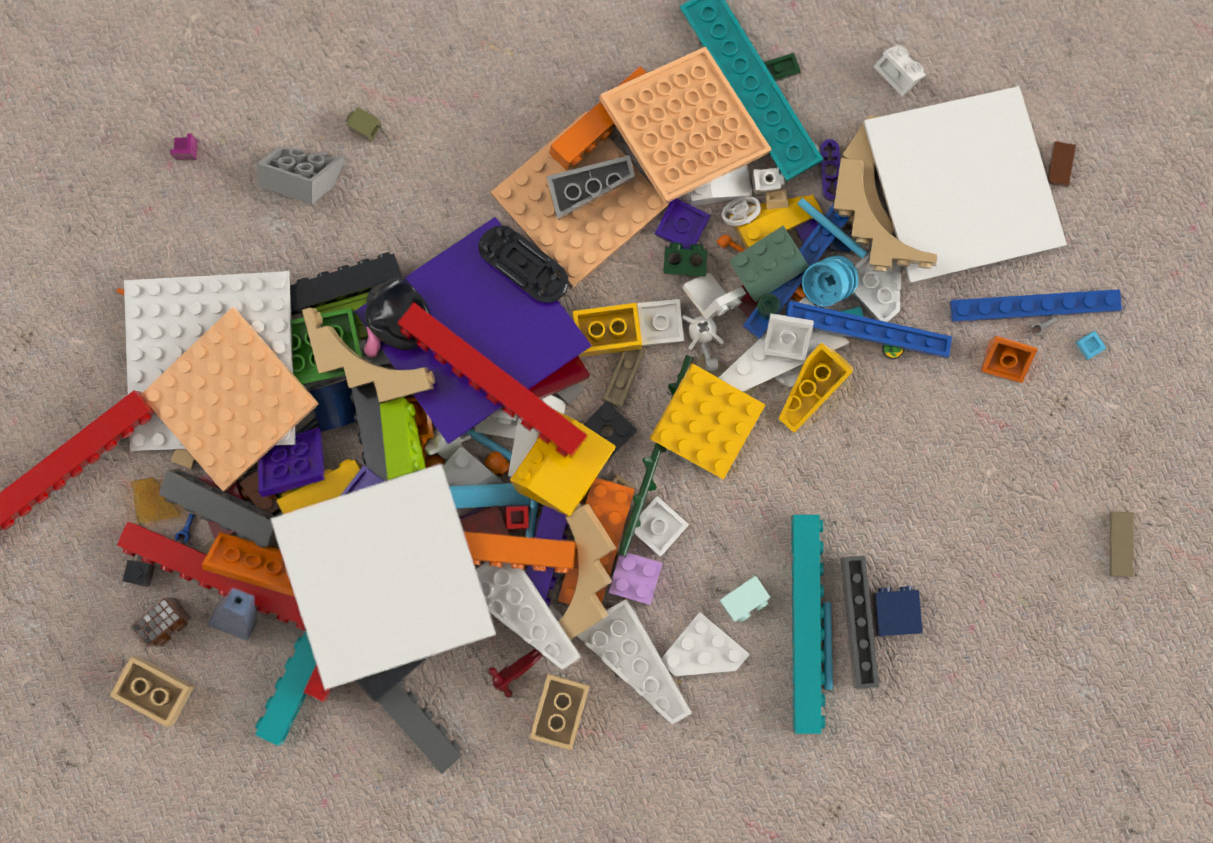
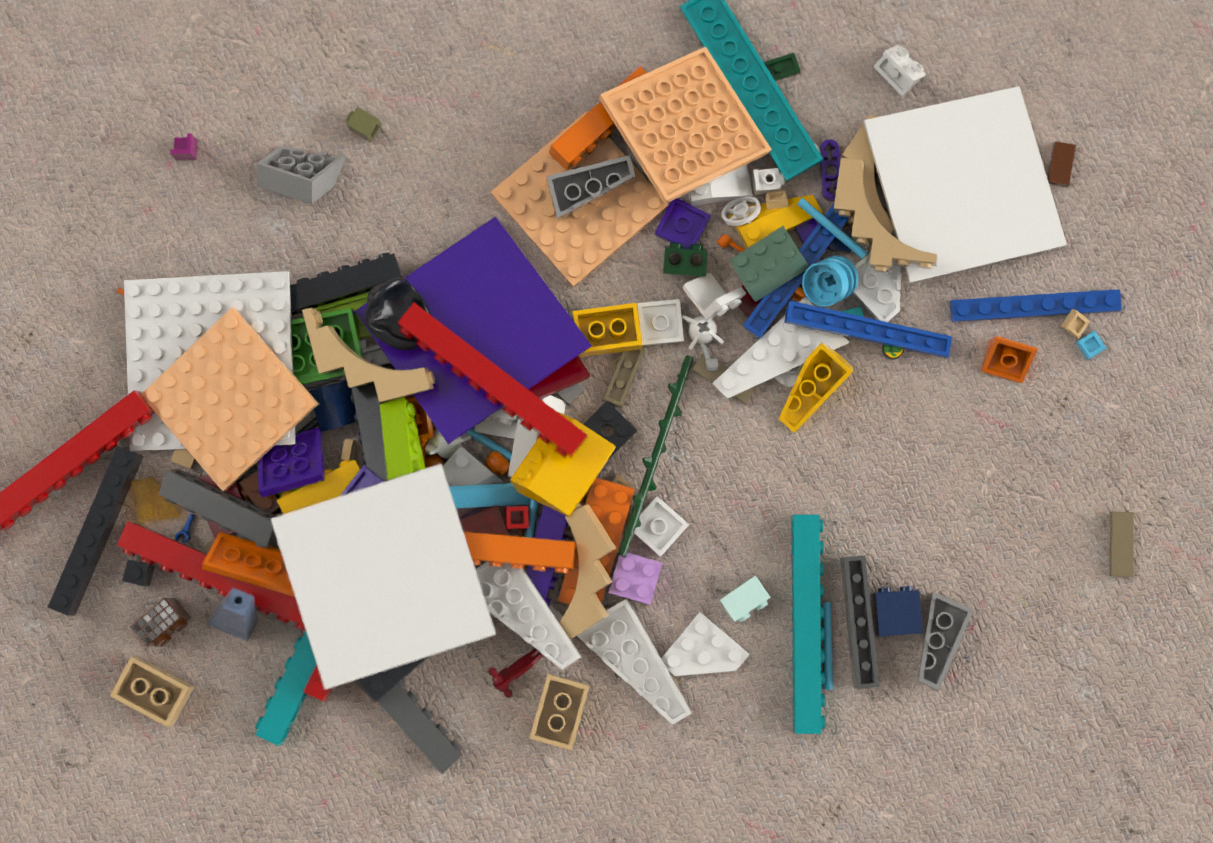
bright pink arm [364,327,381,358] -> none
black piece [478,225,569,303] -> none
yellow plate [649,363,765,480] -> none
clear green wheel [756,294,780,318] -> none
white plate [763,314,813,361] -> none
light grey hand [1030,316,1058,336] -> none
none -> black brick [47,446,144,616]
none -> tan tile [341,439,356,461]
none -> light grey wedge [917,592,974,691]
none -> tan tile [1060,309,1090,339]

